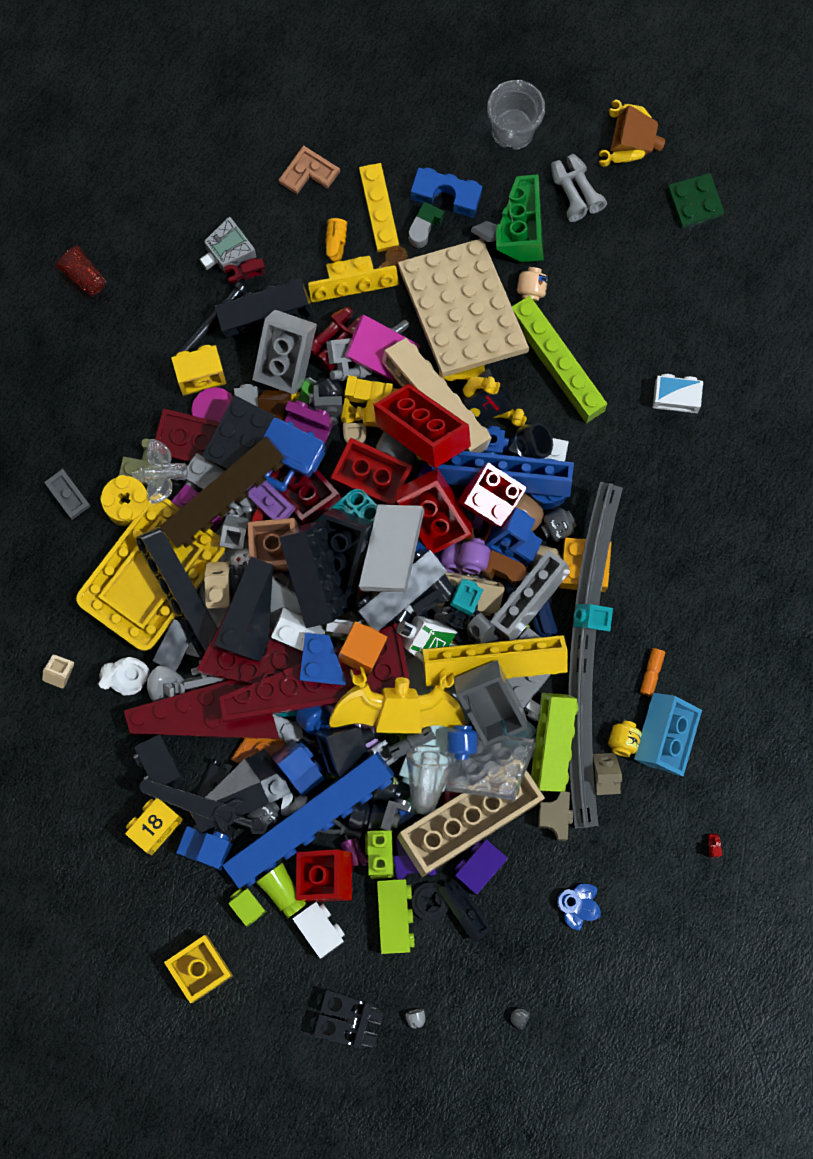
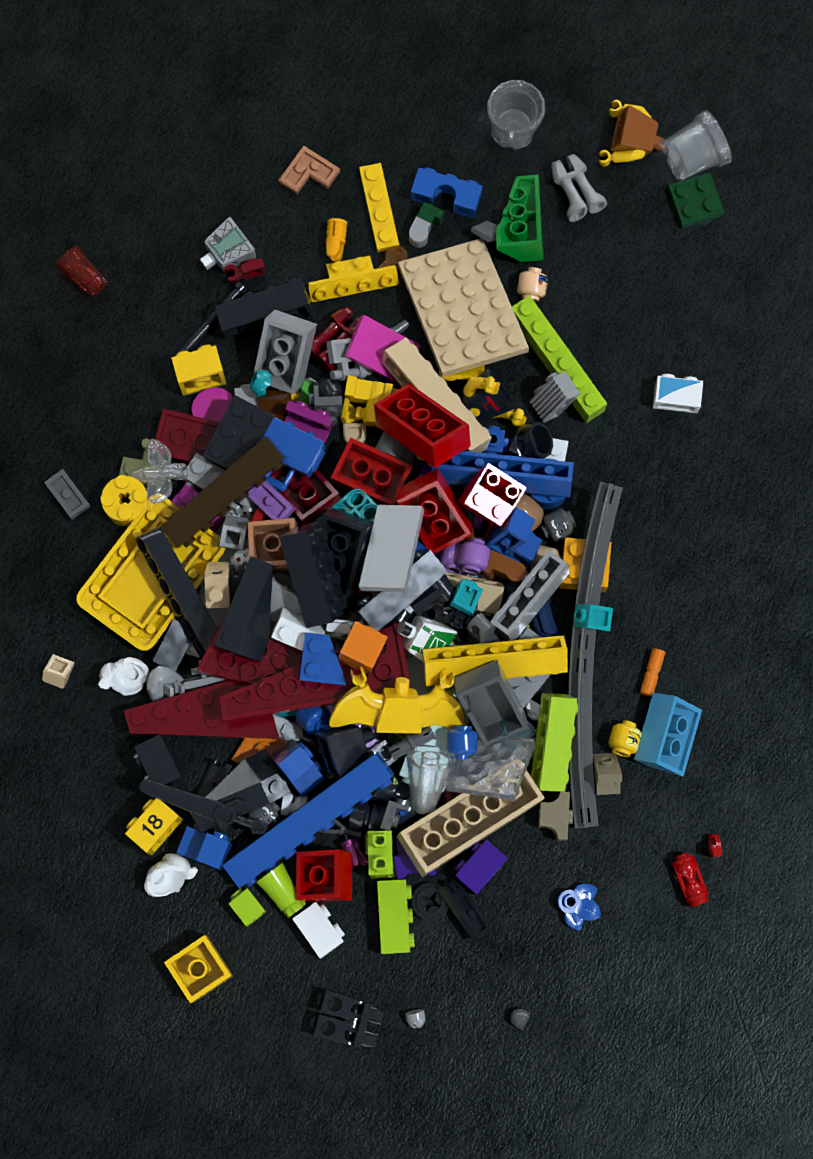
none -> white hair [144,853,198,897]
none -> teal plate [250,370,272,398]
none -> light grey brick [530,372,580,422]
none -> clear piece [660,110,732,181]
none -> red piece [672,853,709,908]

